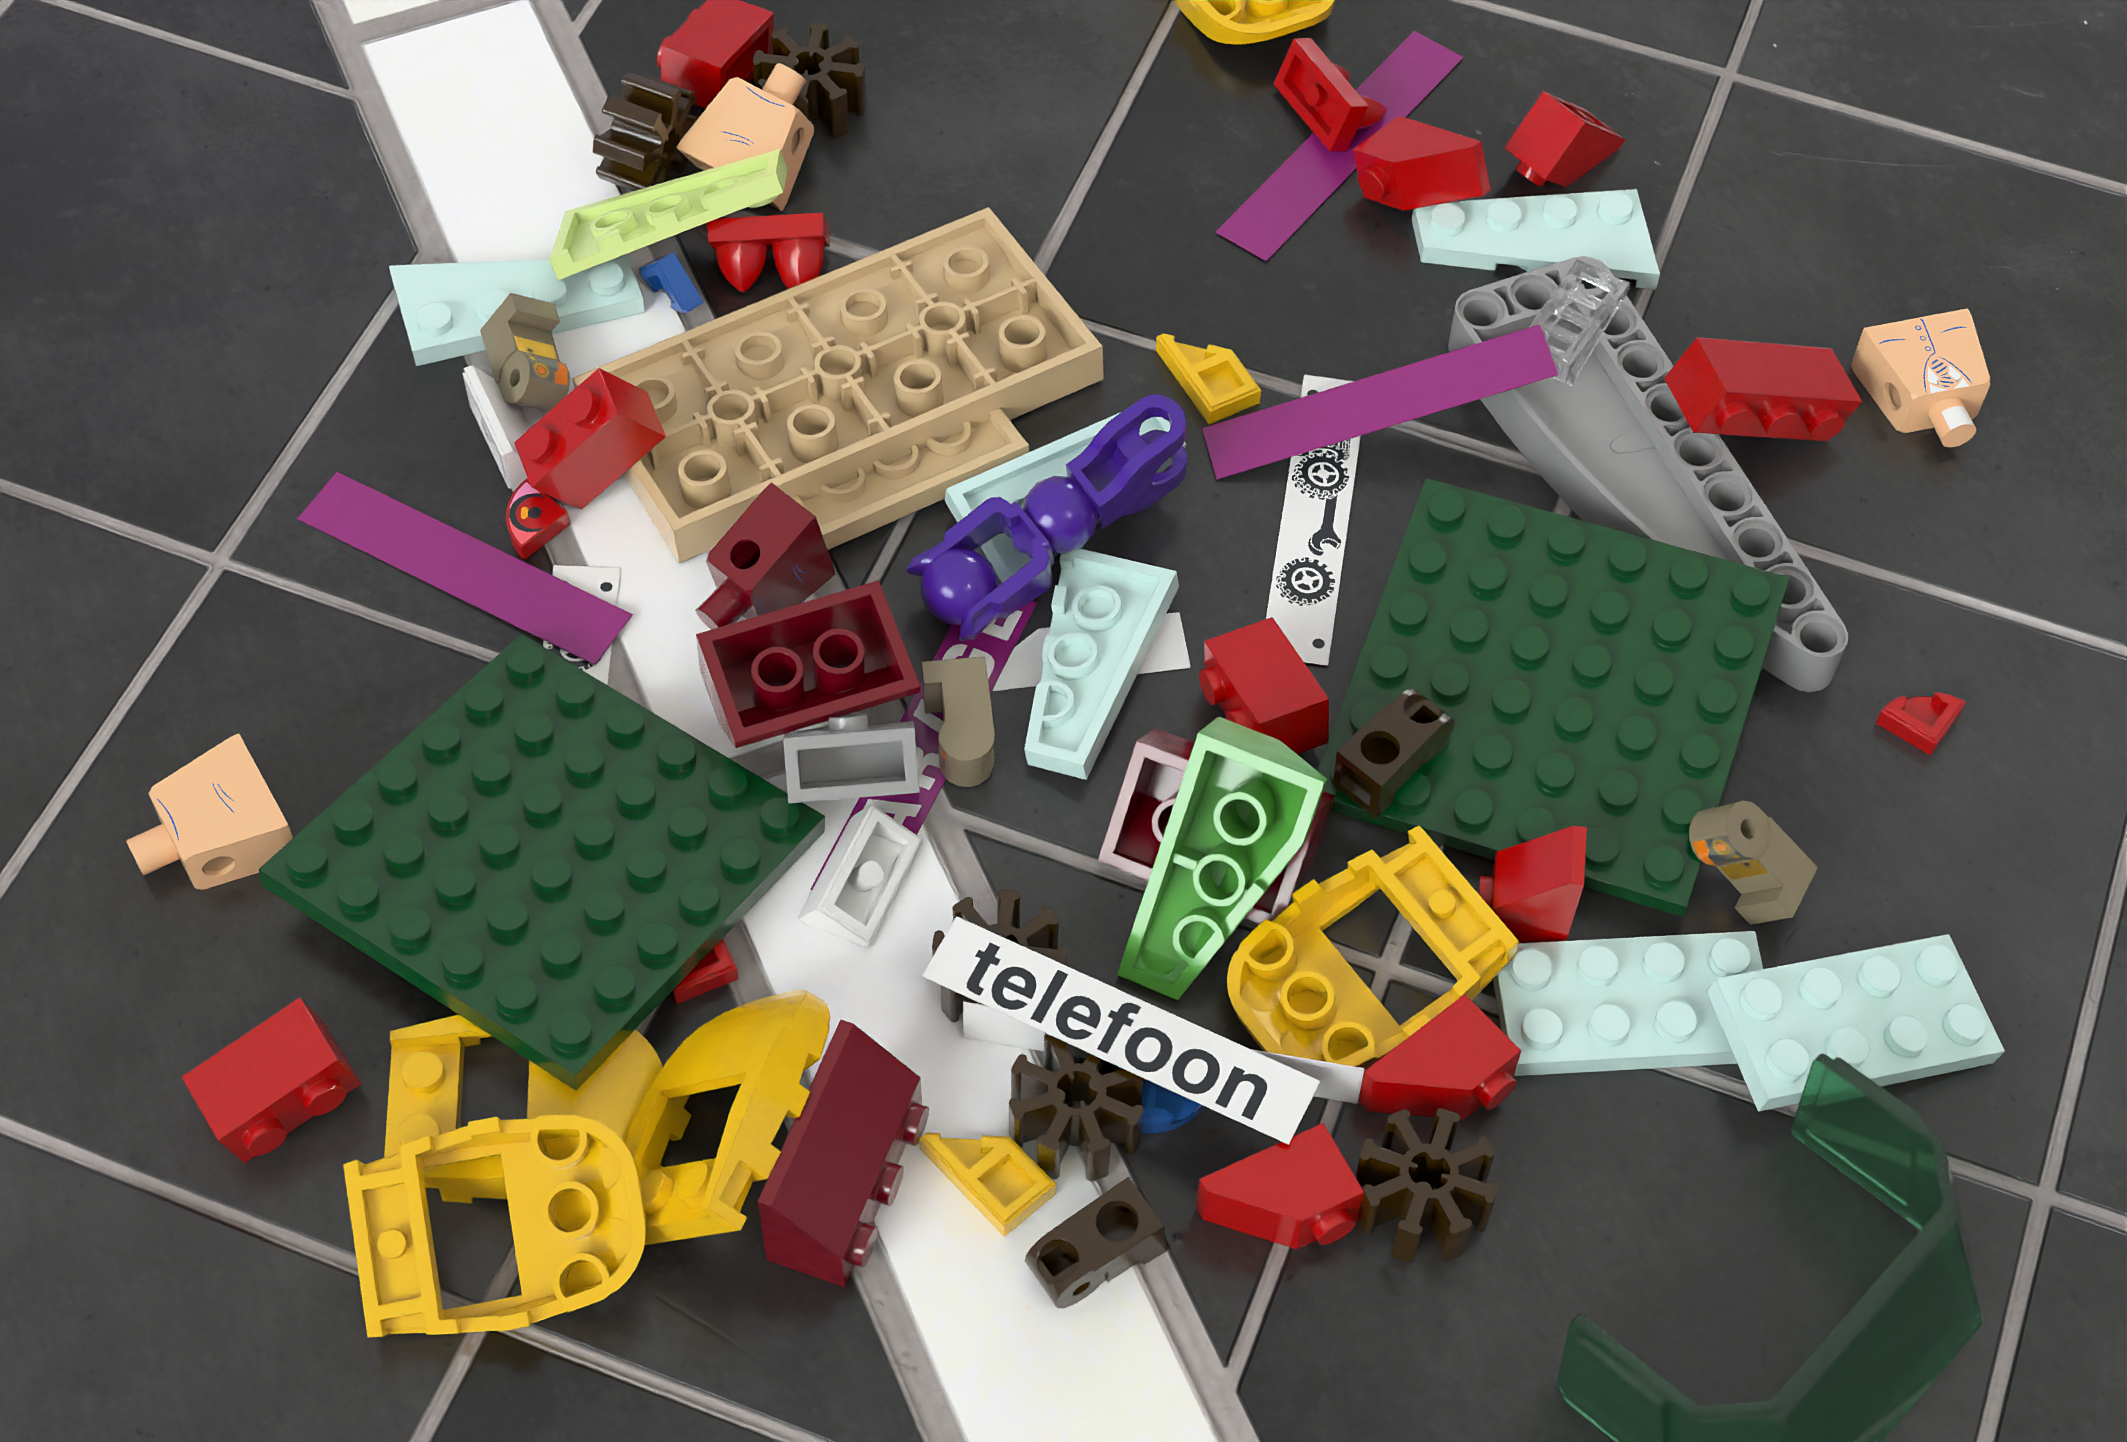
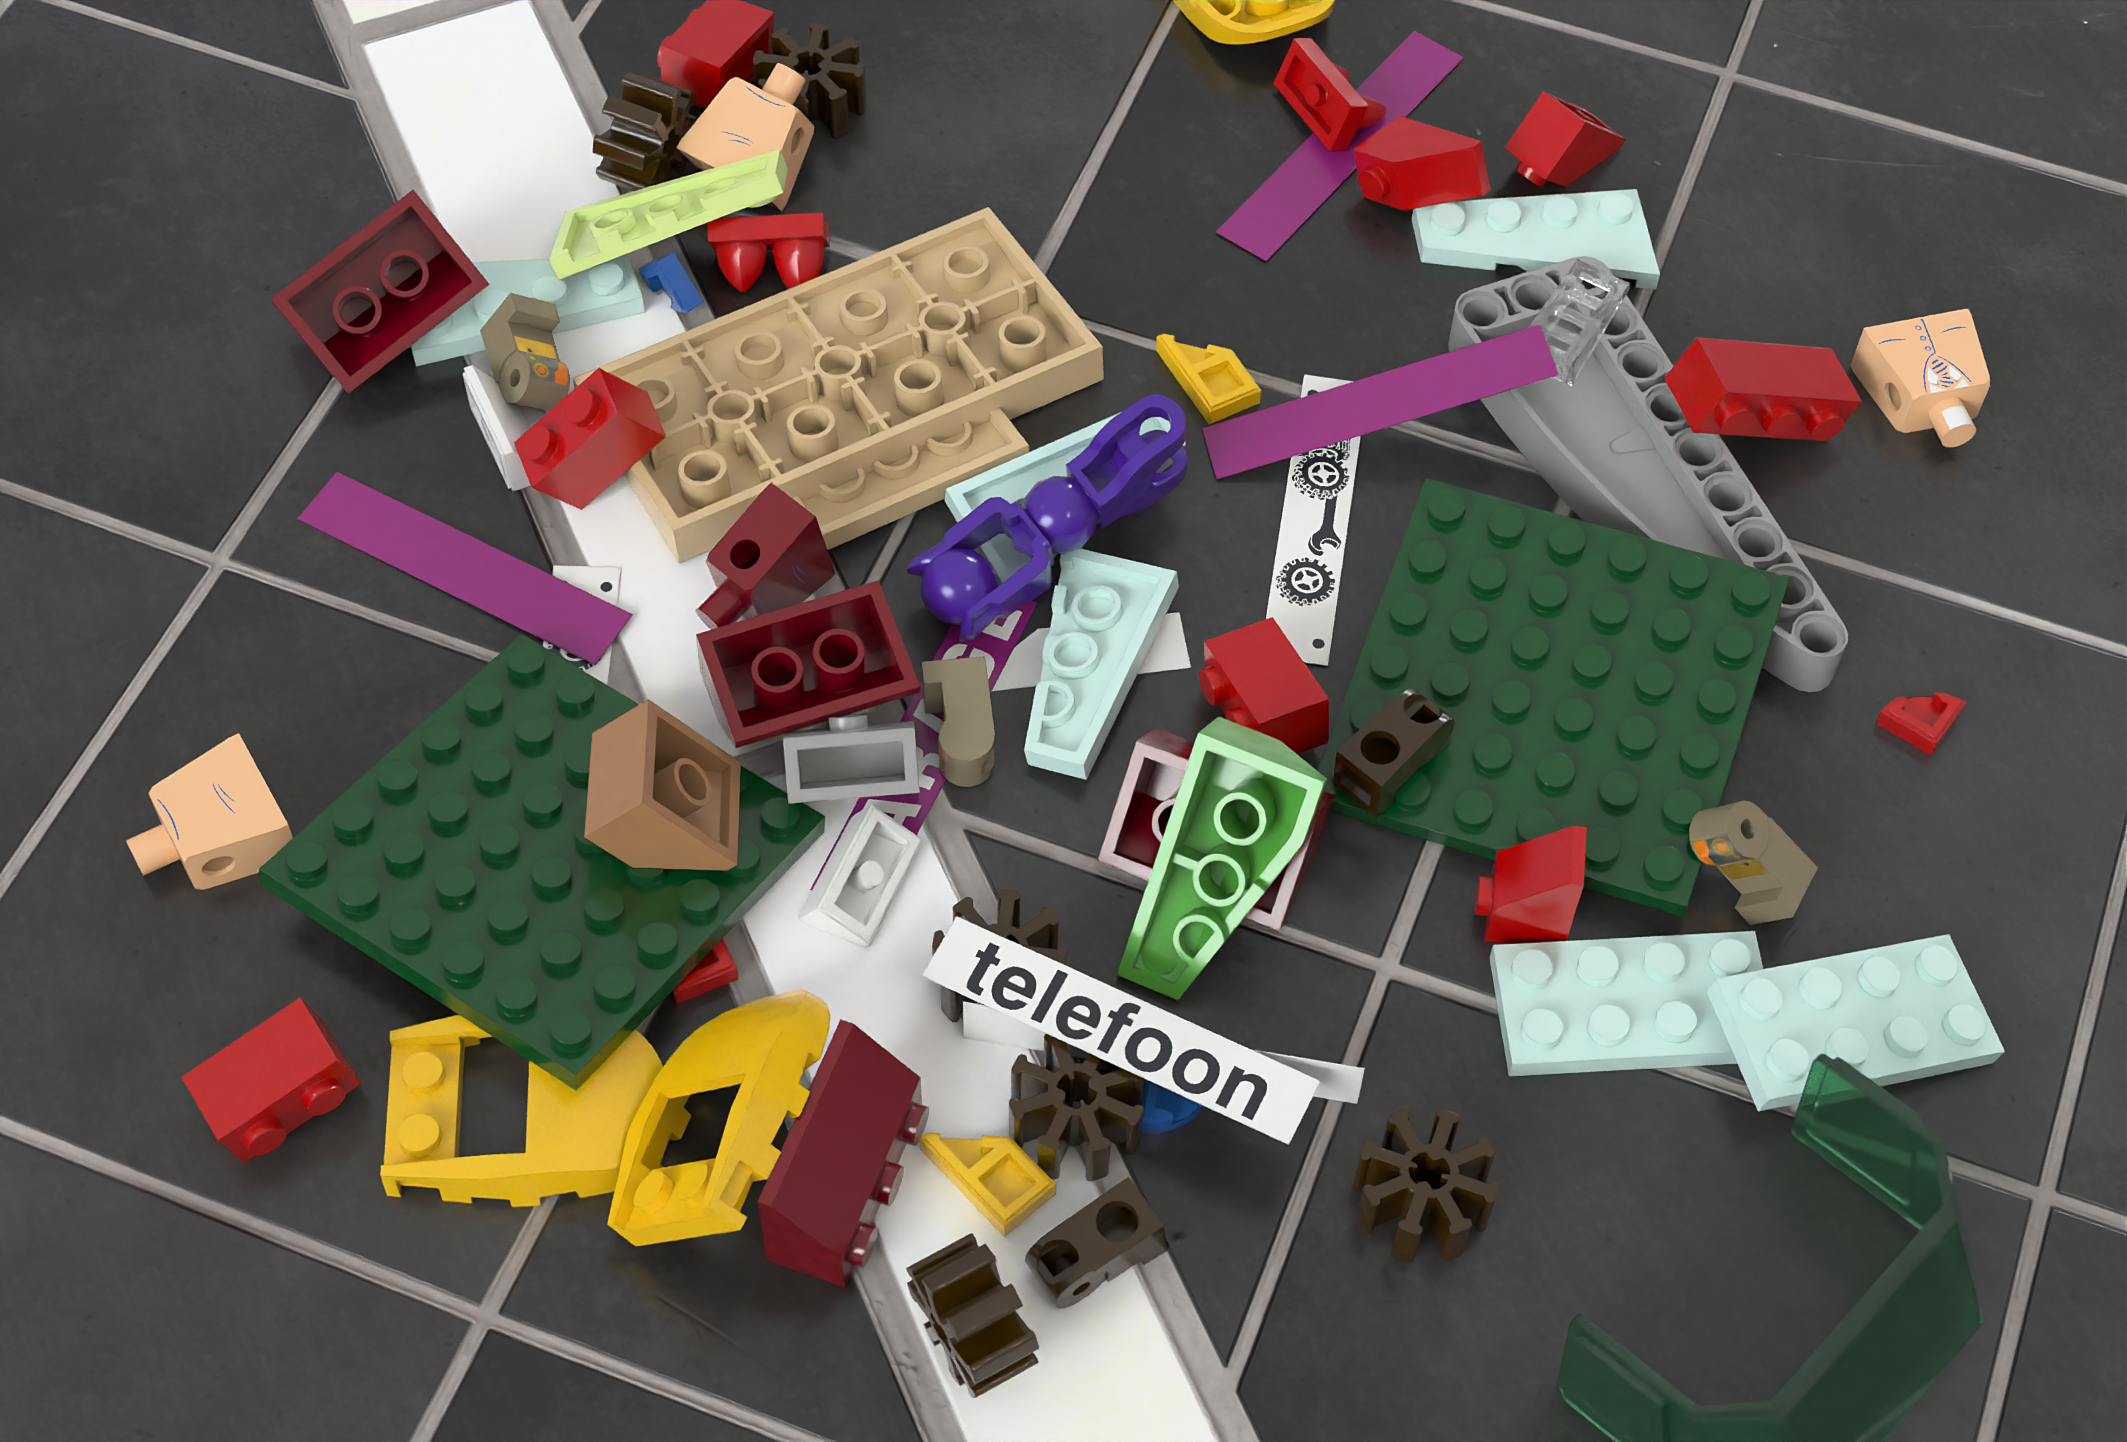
yellow slope [343,1115,647,1337] -> none
red tile [506,478,570,560] -> none
red slope [1196,1123,1364,1250] -> none
yellow slope [1227,825,1519,1071] -> none
red slope [1358,994,1521,1120] -> none
none -> dark red slope [271,190,490,394]
none -> medium nougat slope [584,699,741,871]
none -> dark brown gear [906,1233,1039,1398]

